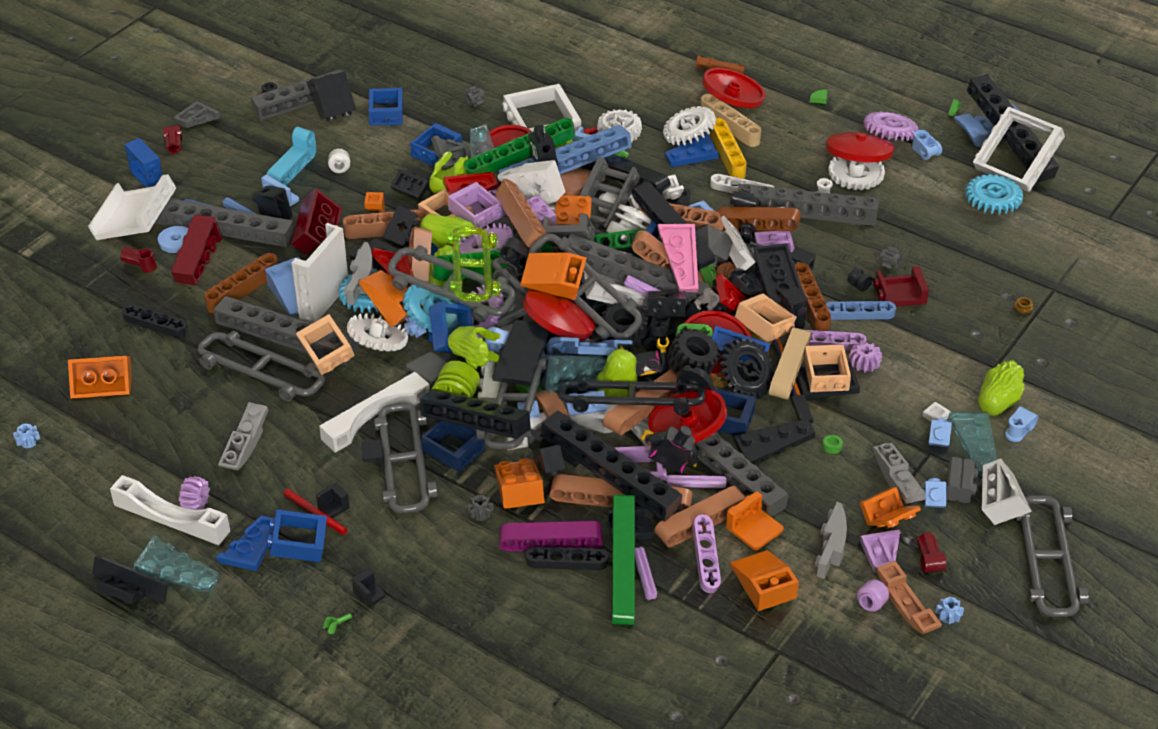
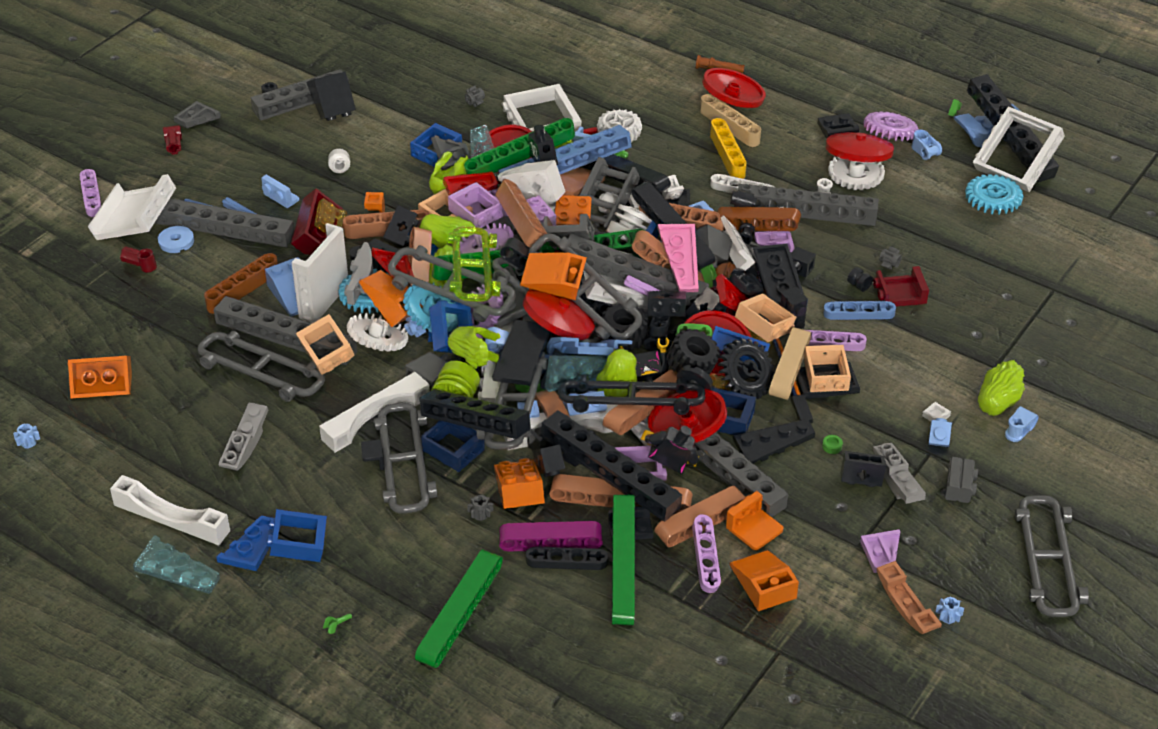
black bracket [92,555,168,604] -> none
black beam [122,304,188,337] -> none
blue window [124,138,163,188] -> none
dark red wedge [171,214,223,285] -> none
lavender gear [179,476,210,510] -> none
black torso [252,186,293,220] -> none
medium azure beam [267,127,316,186] -> none
red bar [284,489,348,535] -> none
black panel [316,482,350,518] -> none
black panel [352,568,385,607] -> none
blue window [369,88,403,126] -> none
black bracket [390,169,431,201] -> none
lavender axle [635,547,657,600] -> none
white gear [663,106,716,146] -> none
blue wing [665,134,719,167] -> none
lavender axle [666,475,727,488] -> none
dark orange beam [795,263,831,331] -> none
bright green tile [810,90,827,104] -> none
light grey slope [815,502,847,579] -> none
lavender gear [849,341,882,373] -> none
lavender head [857,579,889,612] -> none
orange bracket [859,487,921,528] -> none
dark red piece [917,532,946,572] -> none
light blue bracket [923,478,946,508] -> none
clear light blue wing [948,413,998,476] -> none
white wedge [982,459,1032,525] -> none
pearl gold plate [1014,297,1033,314] -> none
none -> lavender beam [80,169,101,217]
none -> clear yellow plate [314,198,348,233]
none -> green beam [415,549,503,668]
none -> black plate [817,113,859,139]
none -> black brick [840,451,886,487]

